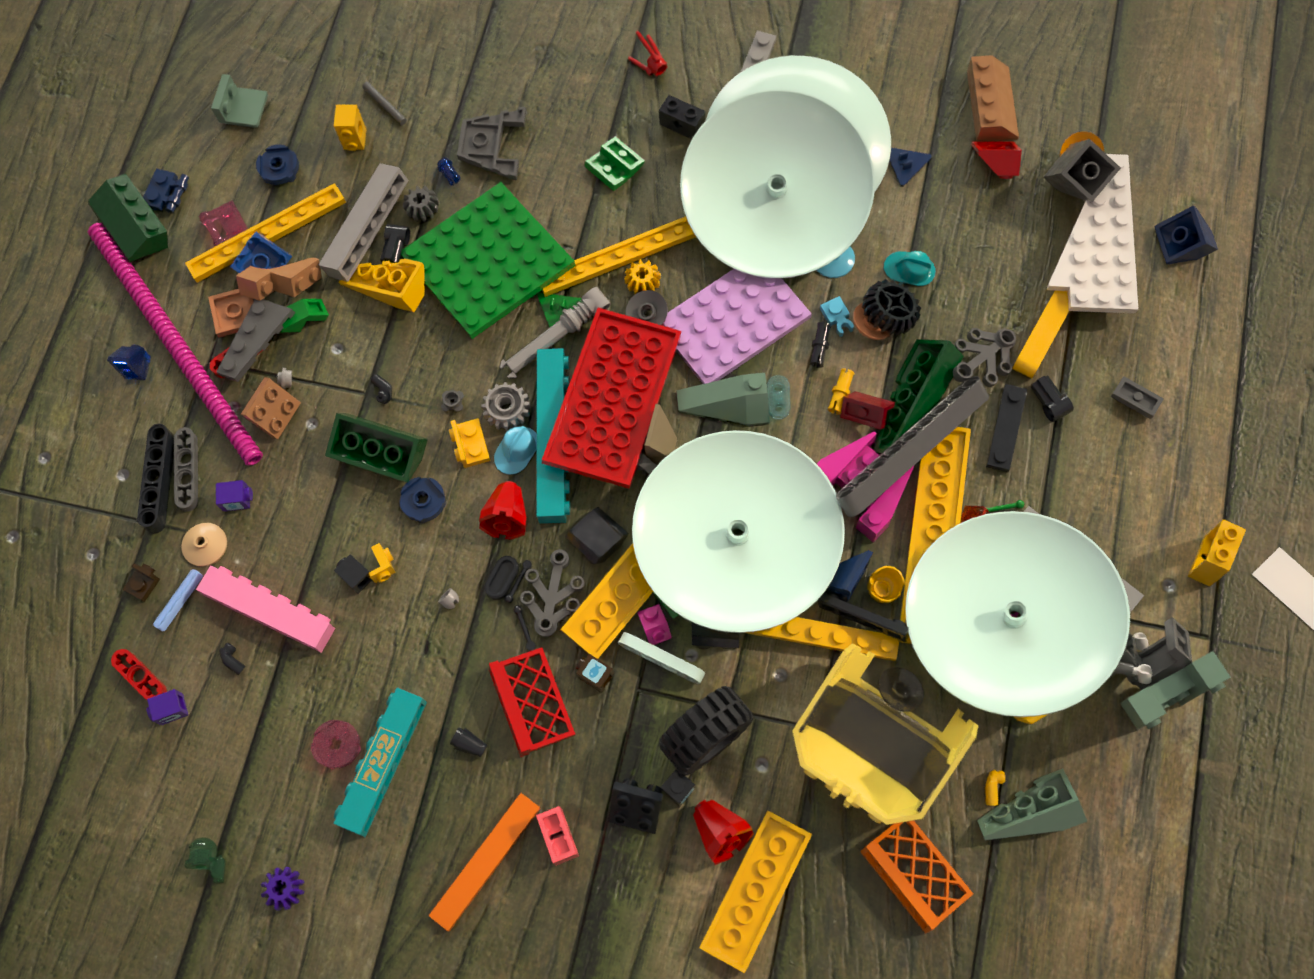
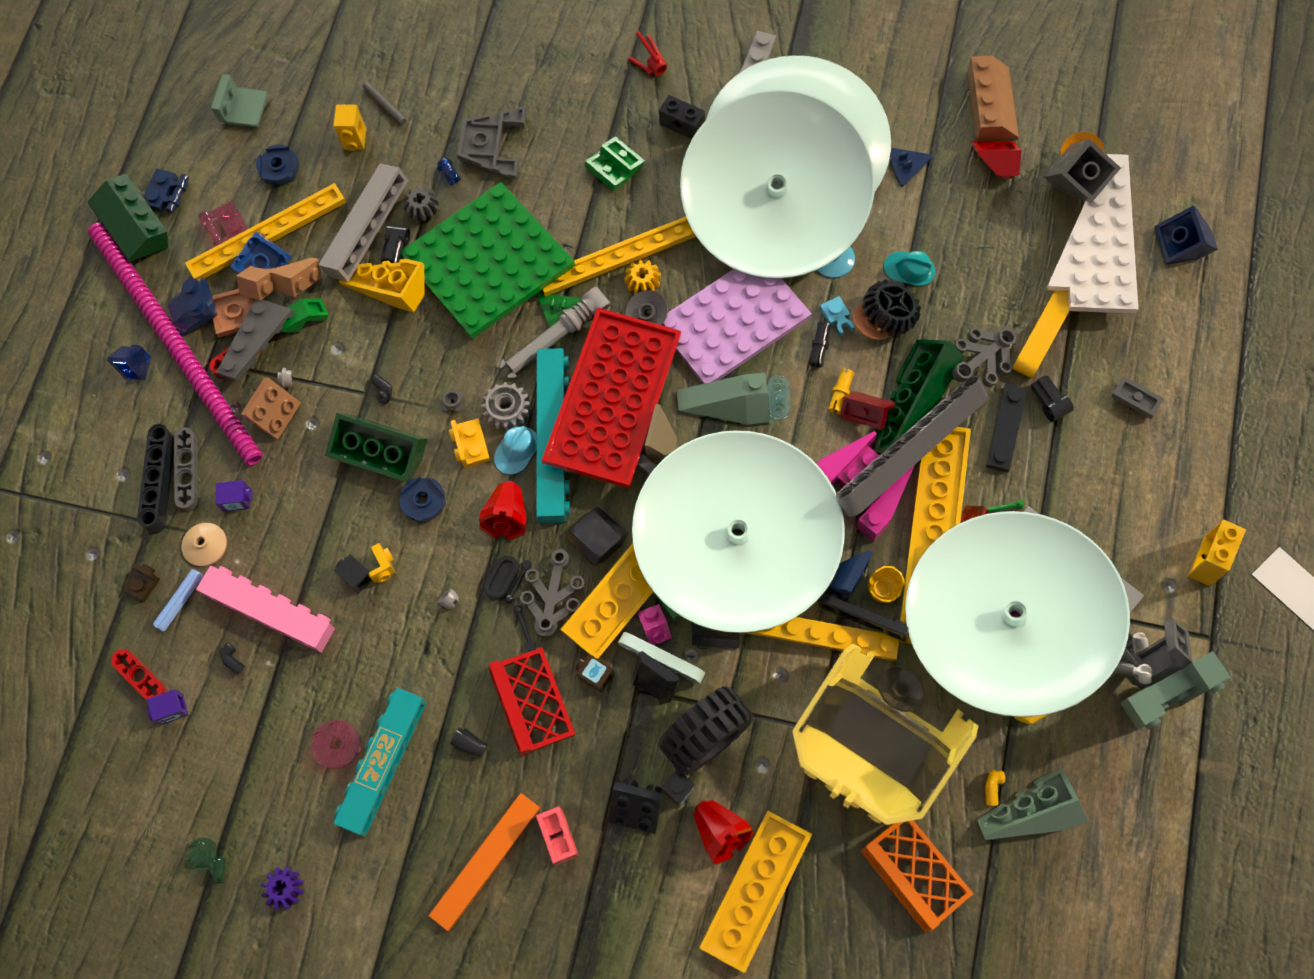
none -> dark blue slope [168,277,218,336]
none -> black slope [633,651,681,705]

